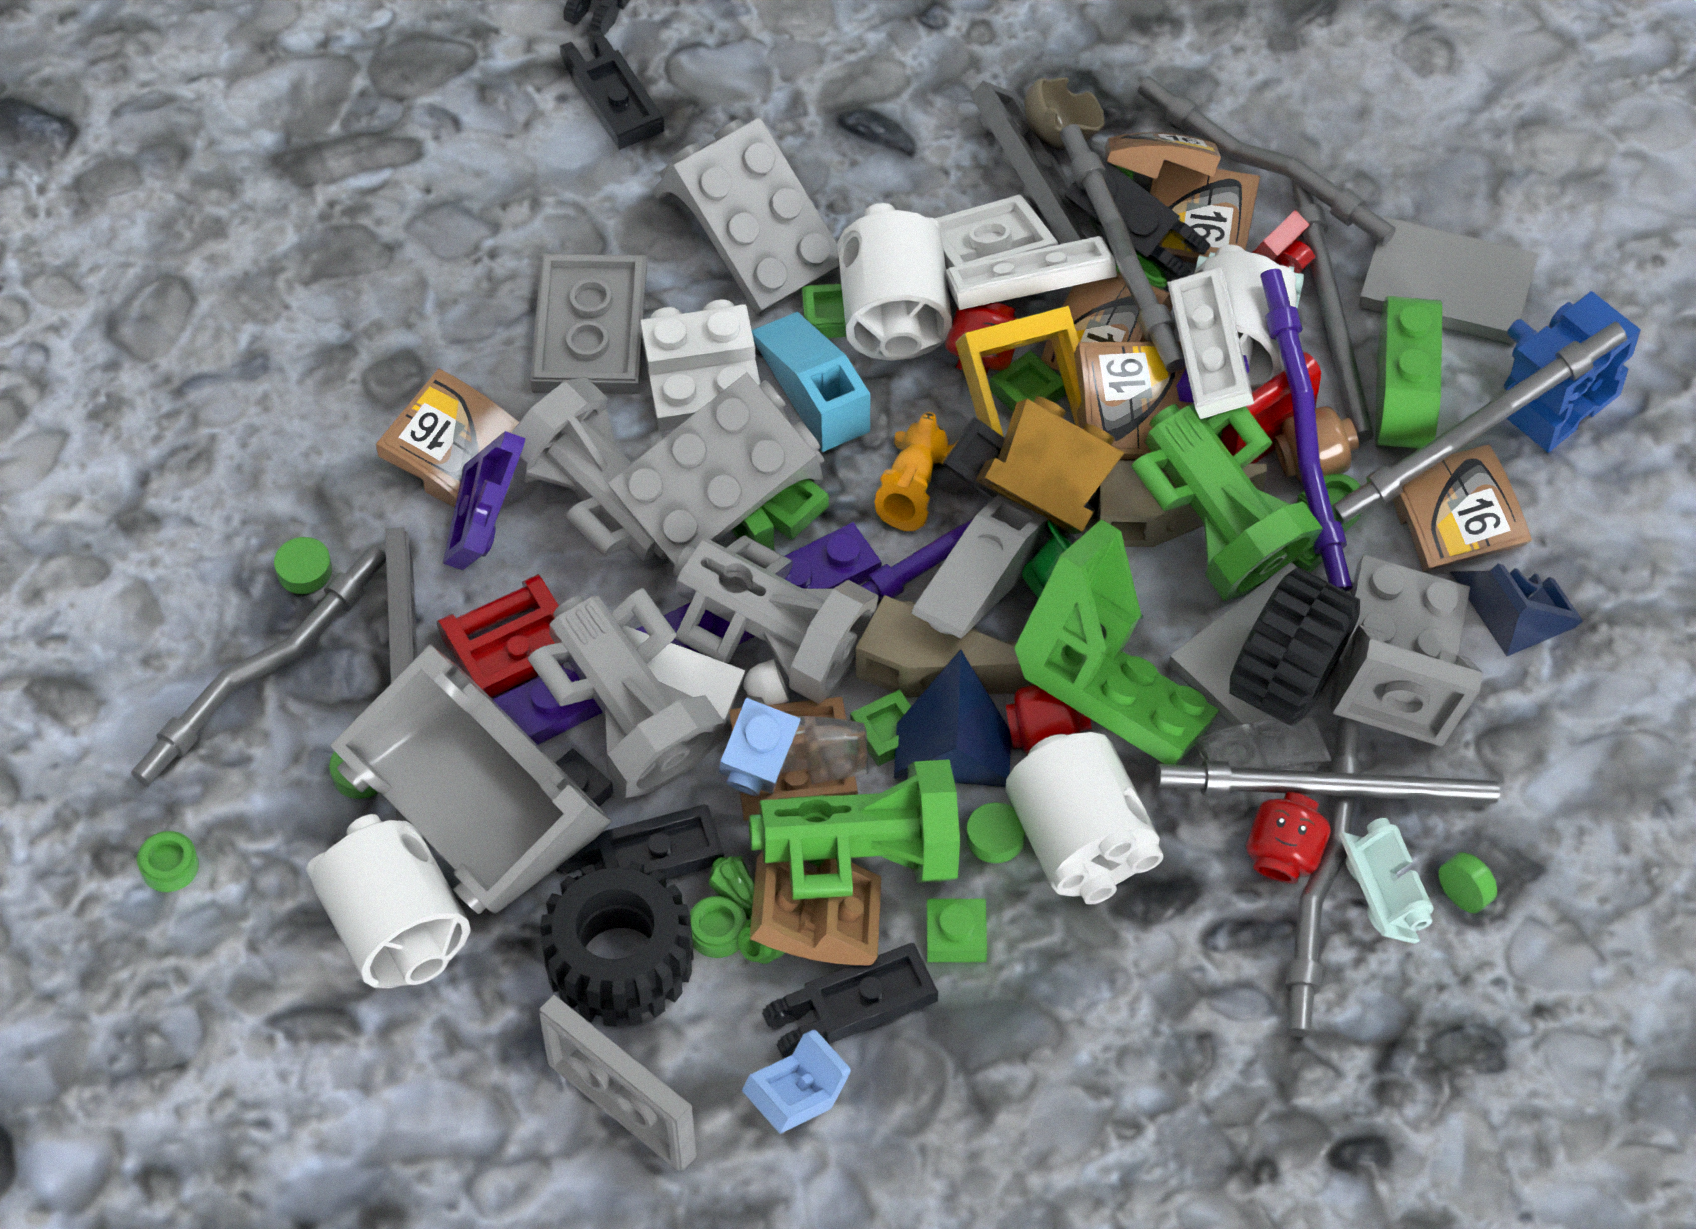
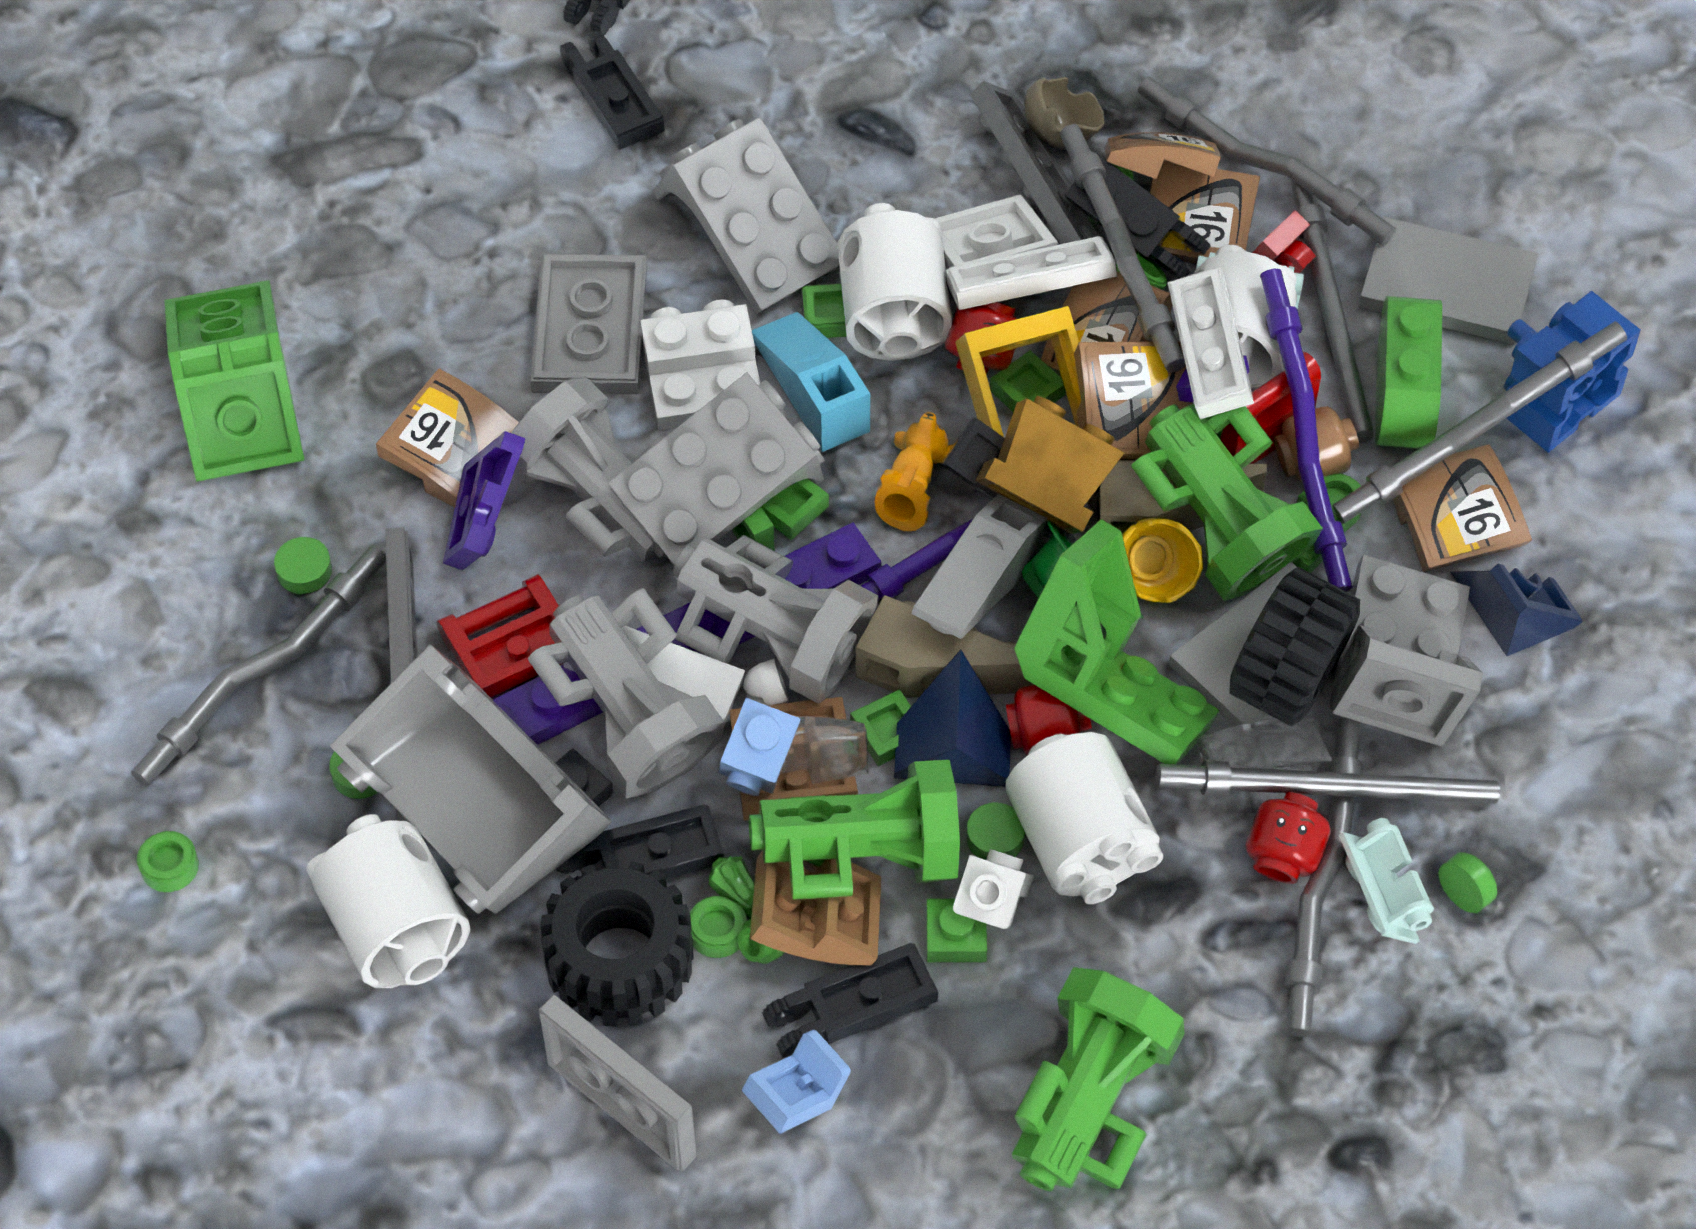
none -> bright green bracket [164,280,305,482]
none -> white bracket [953,849,1034,929]
none -> bright green piece [1011,967,1185,1192]
none -> yellow hair [1122,518,1203,603]

